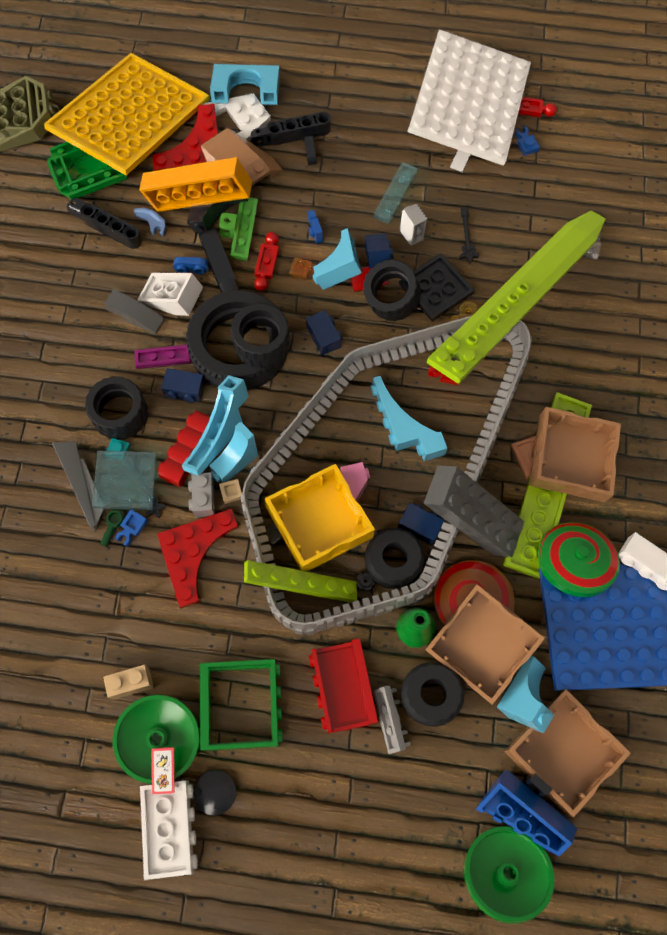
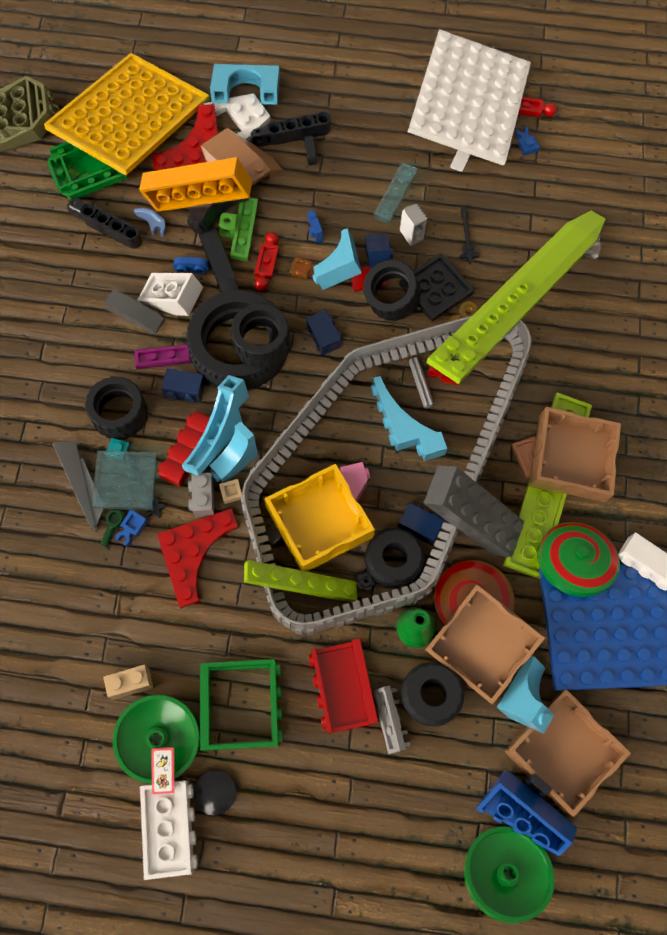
none -> light grey axle [409,357,434,408]

